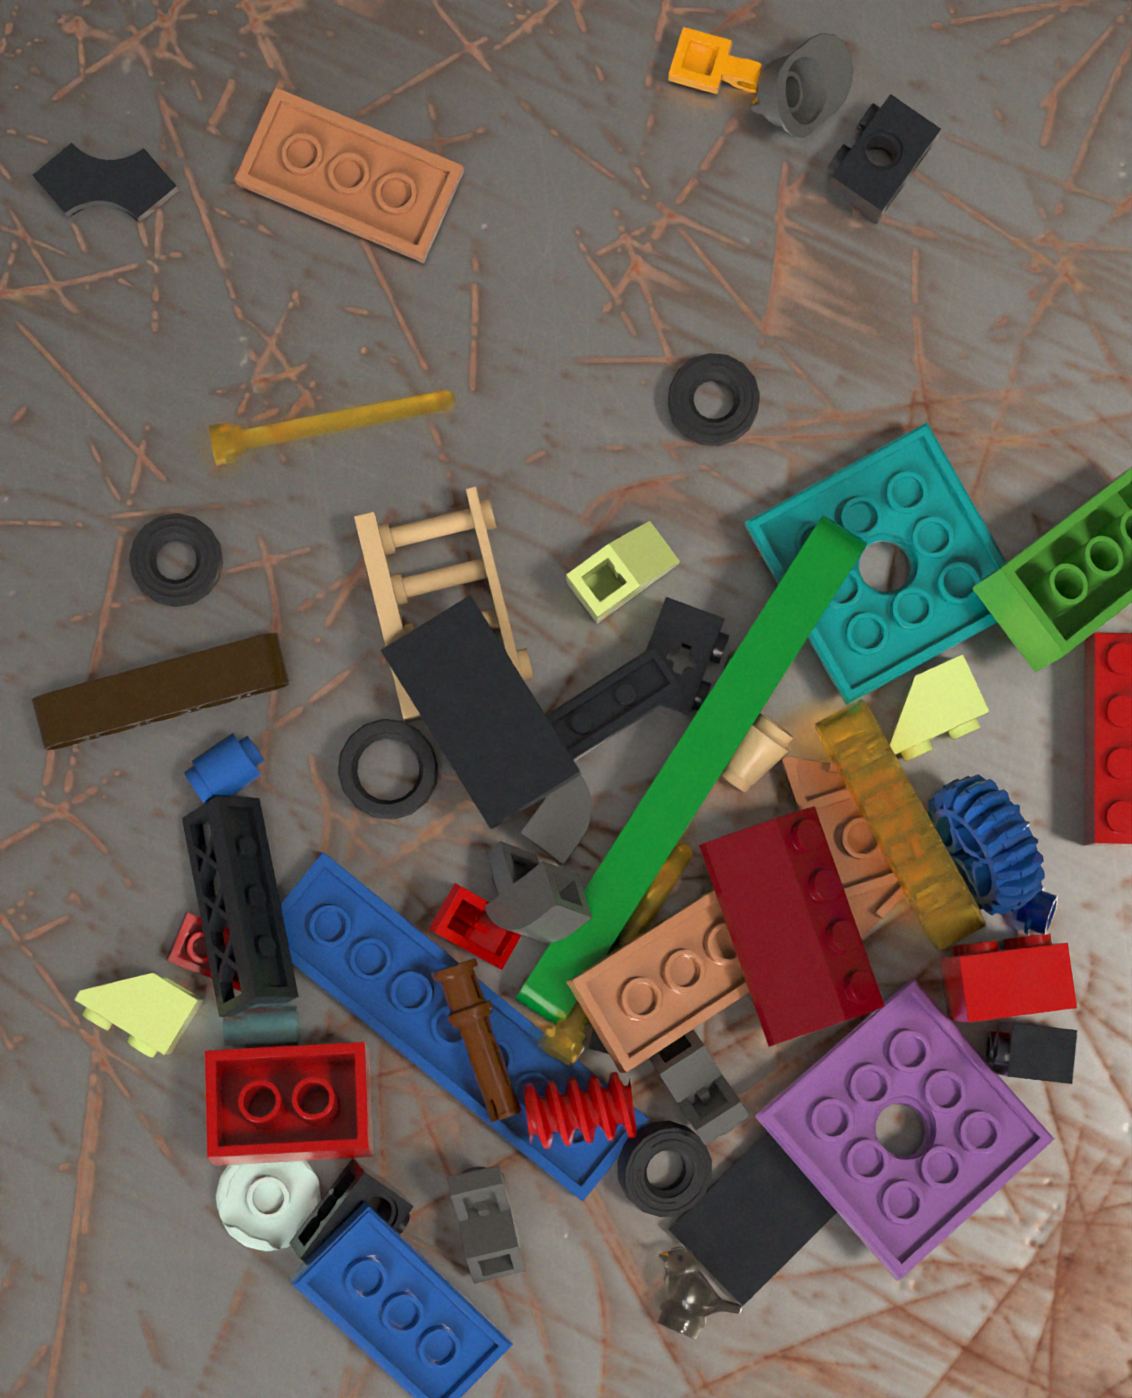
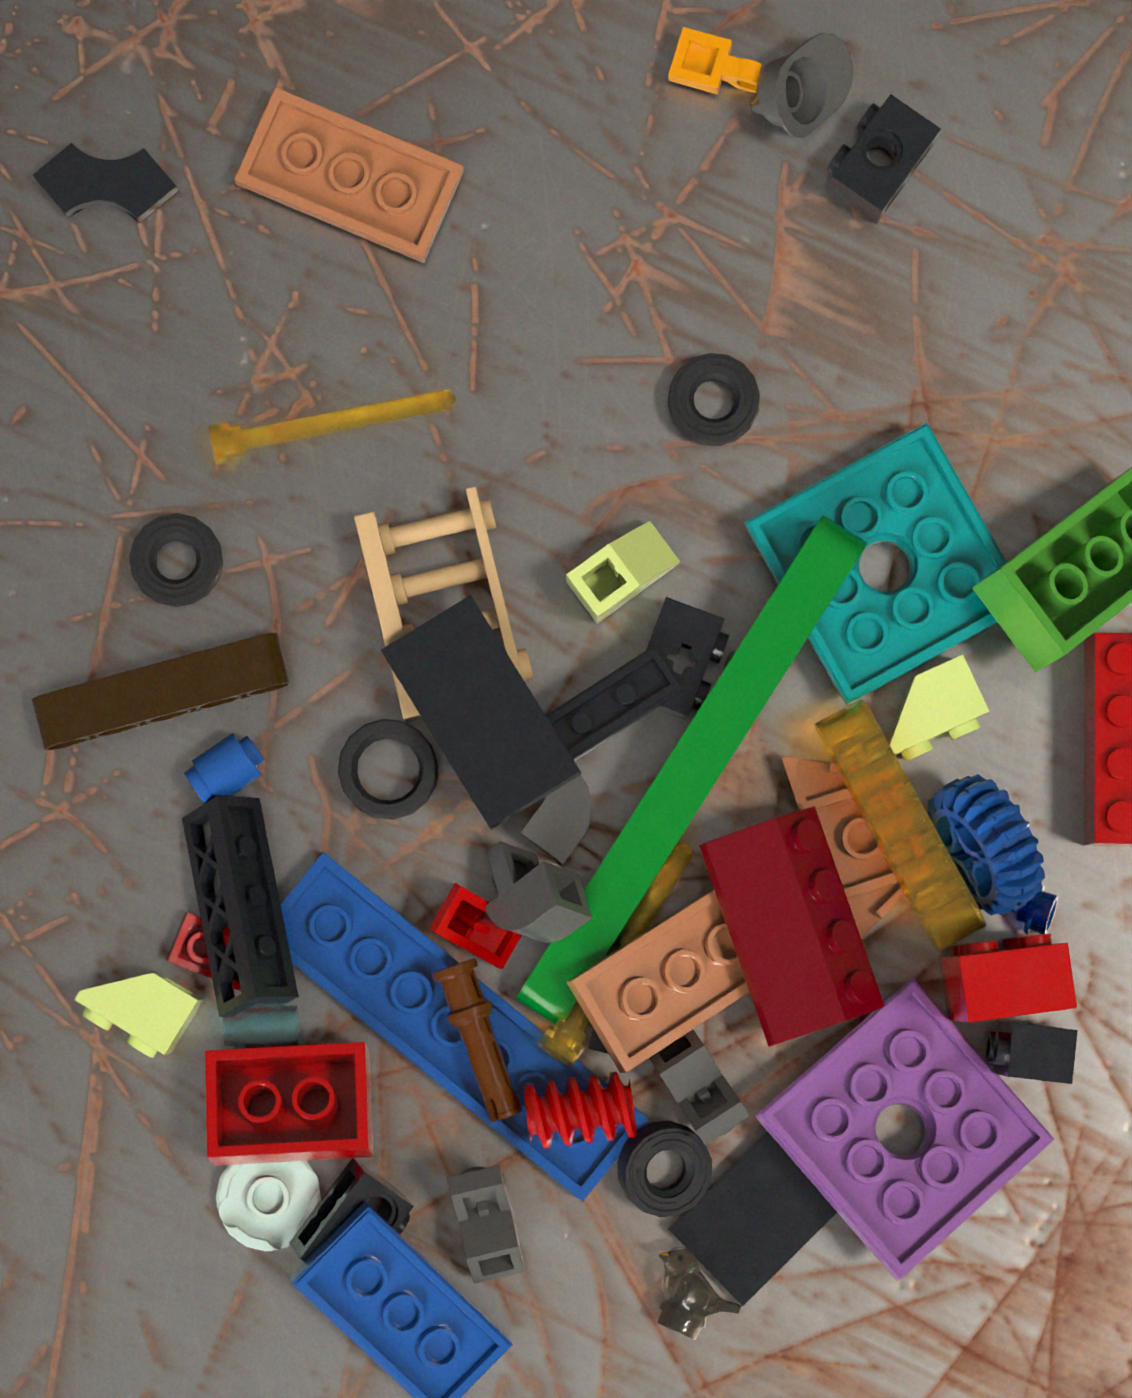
tan cone [721,713,794,793] -> none

